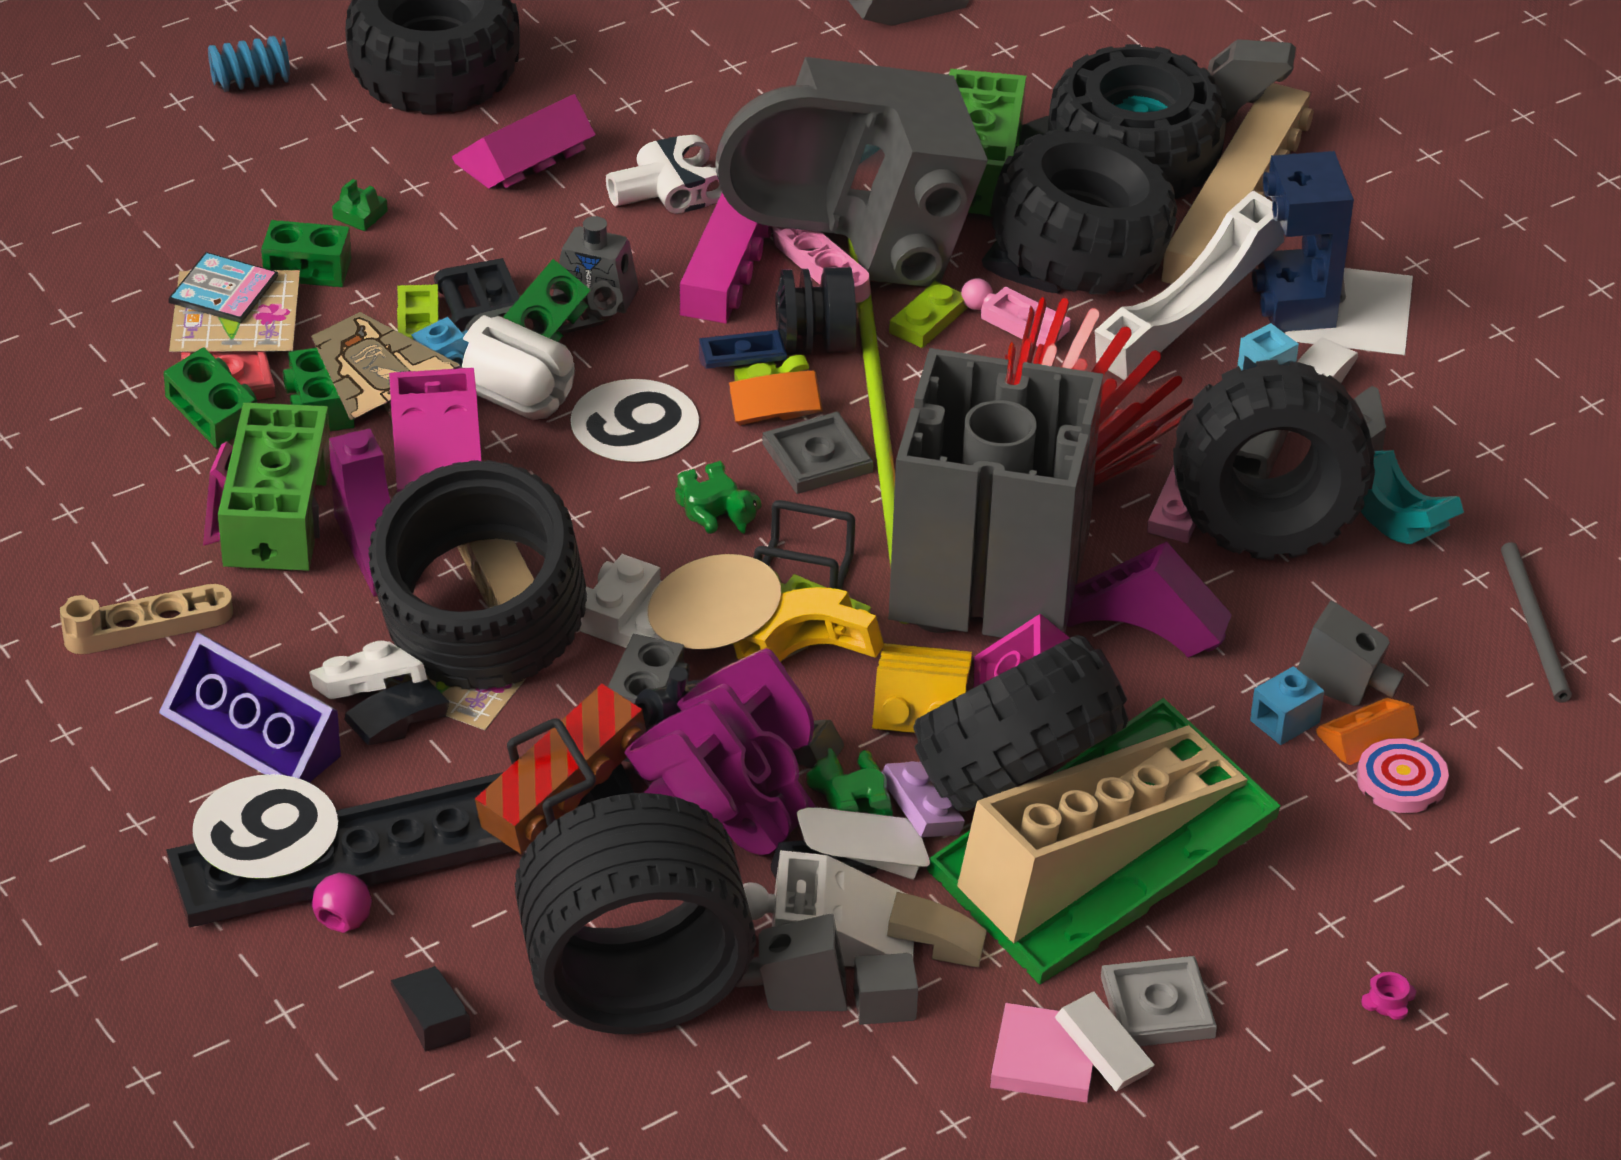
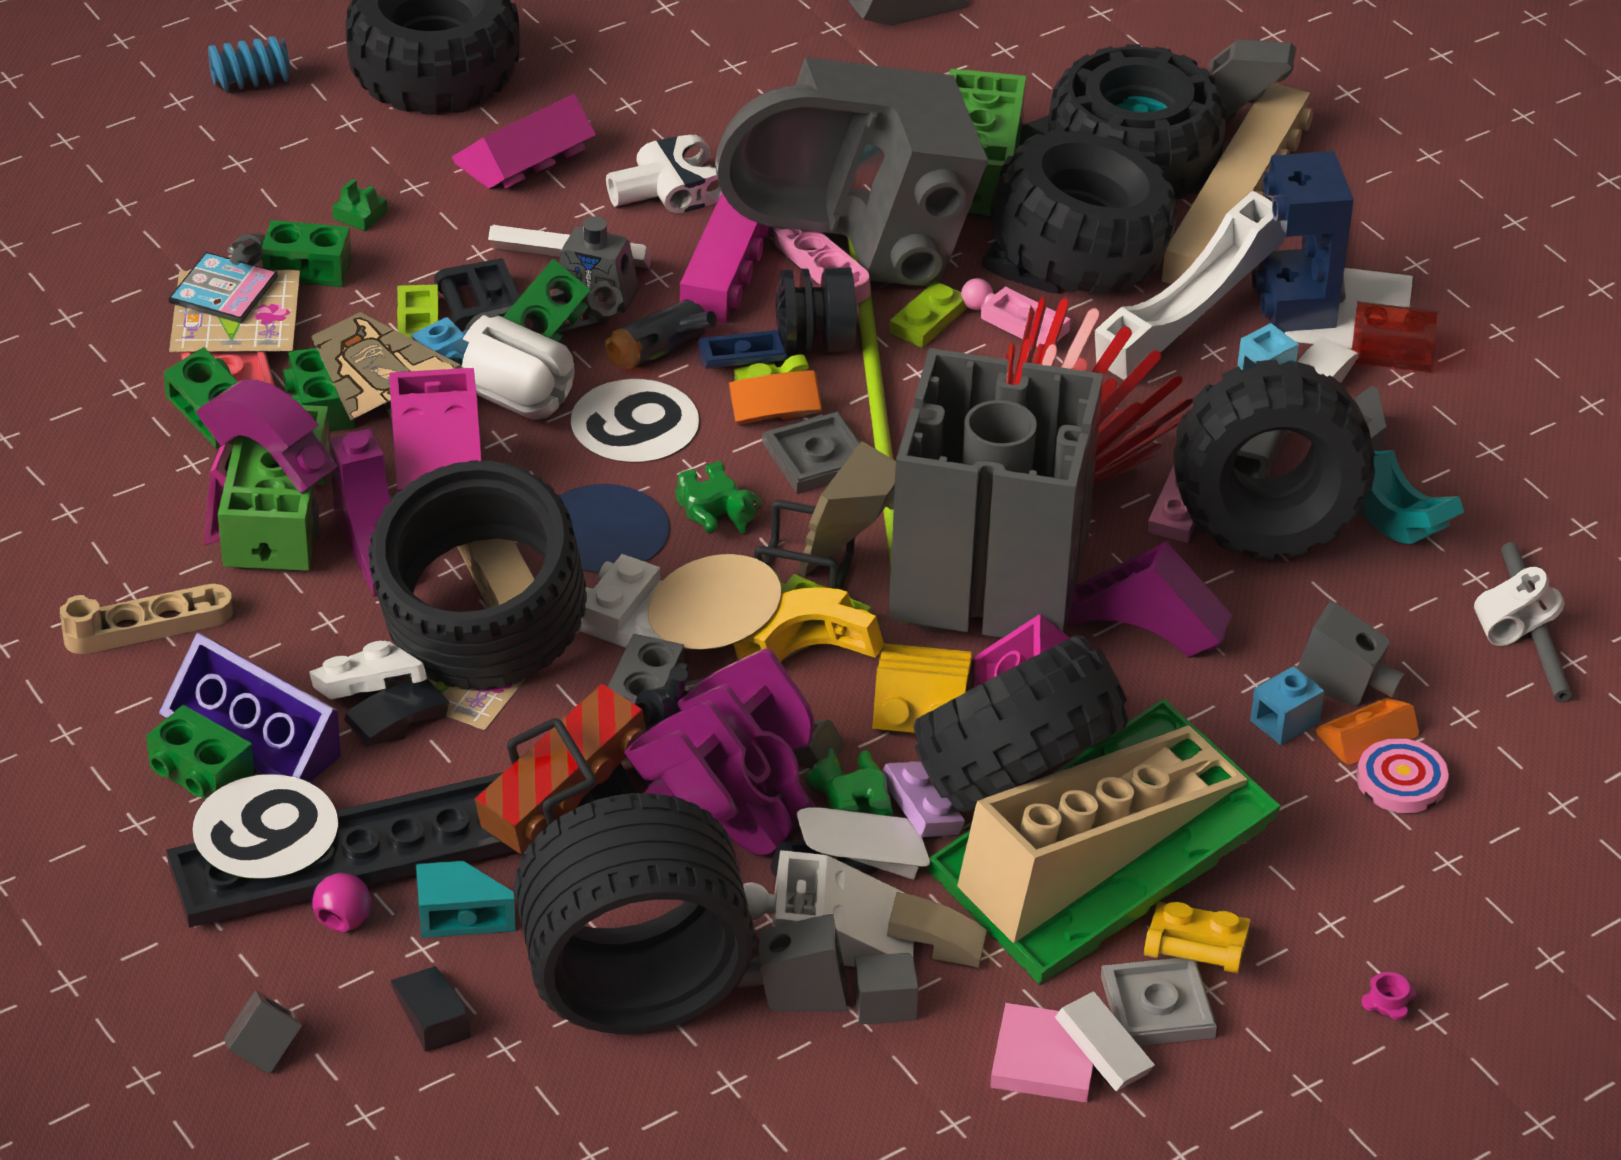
none -> green brick [146,705,255,800]
none -> magenta arch [196,379,338,493]
none -> dark grey panel [224,990,302,1073]
none -> dark grey axle [227,233,266,265]
none -> teal slope [416,861,516,938]
none -> white tile [488,225,652,269]
none -> dark blue sticker [559,484,669,572]
none -> black piece [605,299,717,369]
none -> dark tan wedge [798,441,896,576]
none -> yellow plate [1144,901,1251,974]
none -> clear red hinge [1351,301,1438,372]
none -> white piece [1474,567,1564,646]

